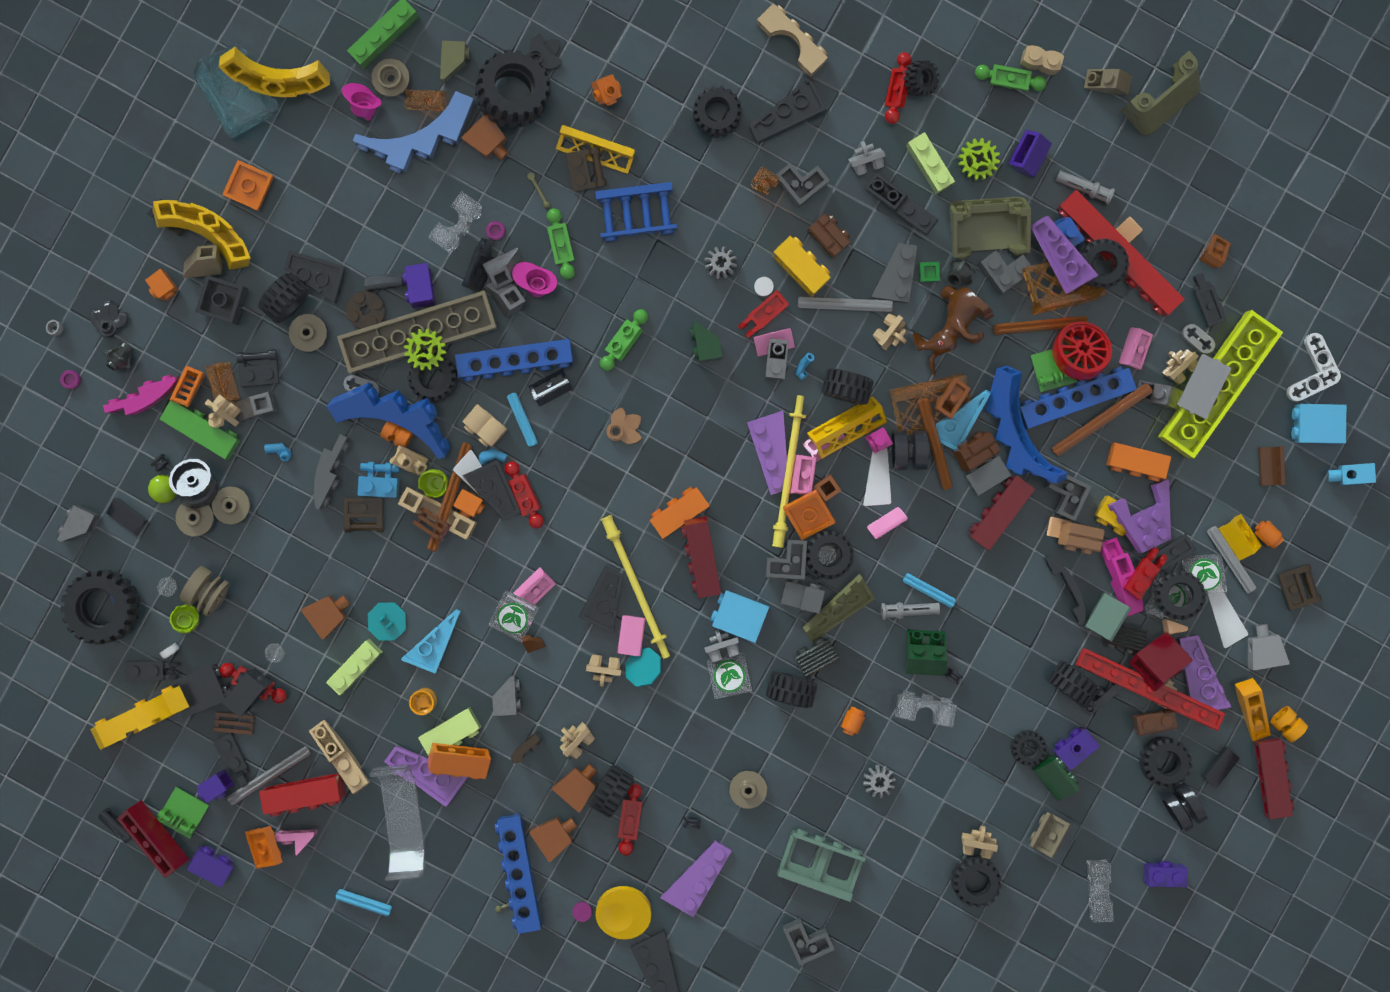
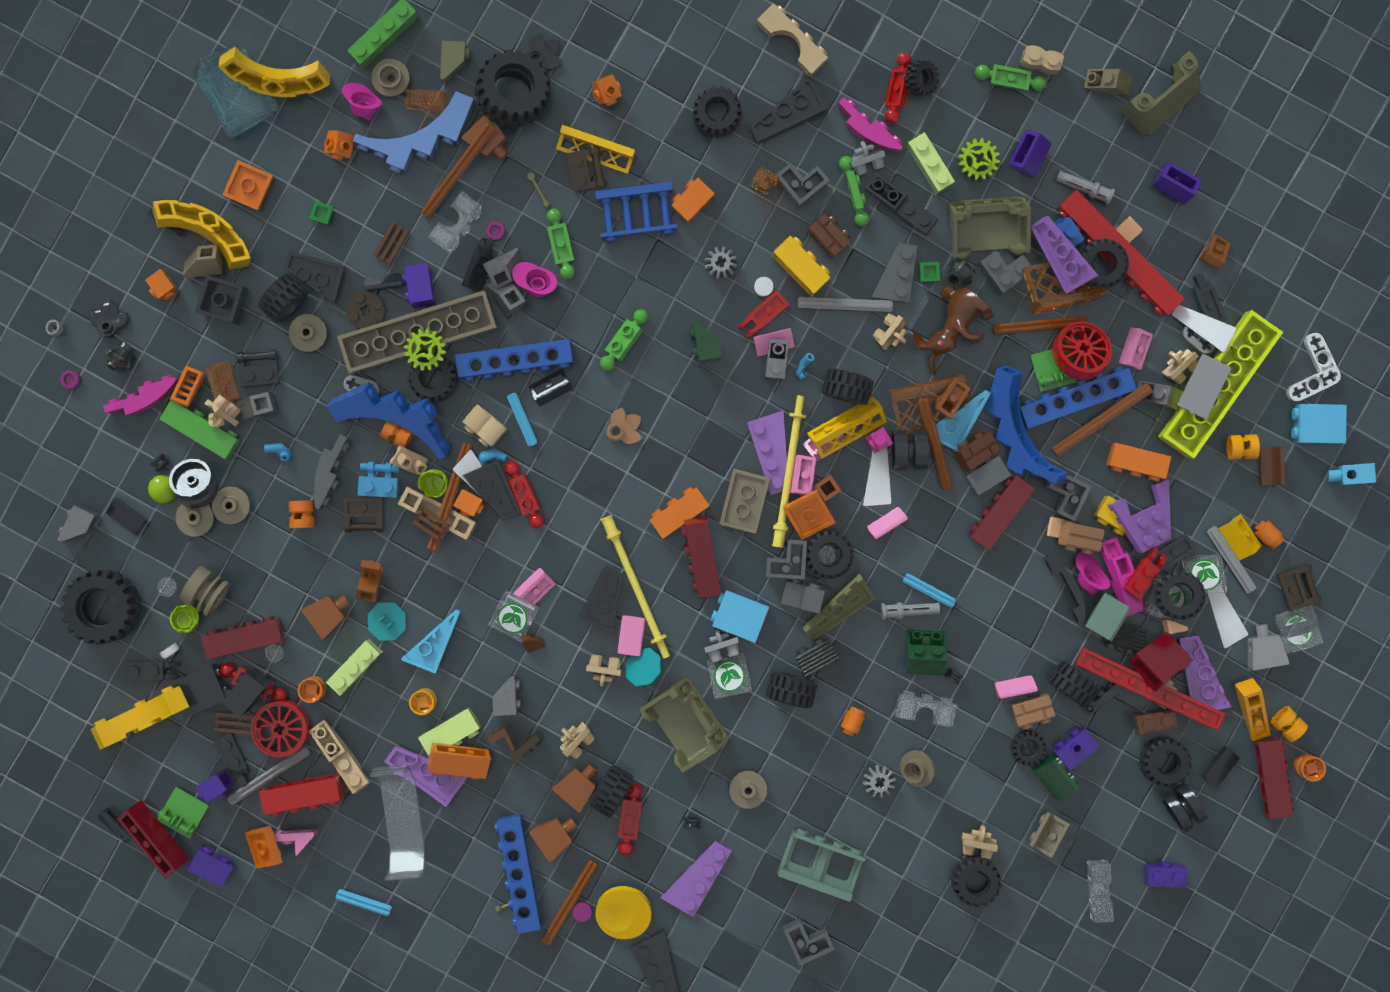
none -> dark red brick [201,616,285,660]
none -> red piece [251,700,310,758]
none -> orange wheel [289,501,315,528]
none -> orange wheel [297,676,327,703]
none -> green plate [309,201,335,225]
none -> orange brick [324,130,354,161]
none -> dark orange brick [357,560,383,603]
none -> reddish brown tile [373,222,409,265]
none -> dark orange axle [421,123,496,218]
none -> reddish brown panel [487,724,518,751]
none -> dark orange axle [542,860,598,946]
none -> olive windscreen [639,678,728,773]
none -> orange brick [671,178,715,224]
none -> dark tan plate [719,468,771,534]
none -> dark pink slope [837,97,903,153]
none -> bright green plate [839,156,870,227]
none -> dark tan piece [900,750,935,788]
none -> bright pink slope [995,675,1038,699]
none -> medium nougat brick [1010,693,1055,730]
none -> dark pink piece [1076,553,1110,595]
none -> dark purple brick [1152,161,1202,205]
none -> white sticker [1172,305,1236,352]
none -> light orange wheel [1226,435,1260,460]
none -> clear slope [1275,605,1324,654]
none -> orange wheel [1293,753,1326,782]

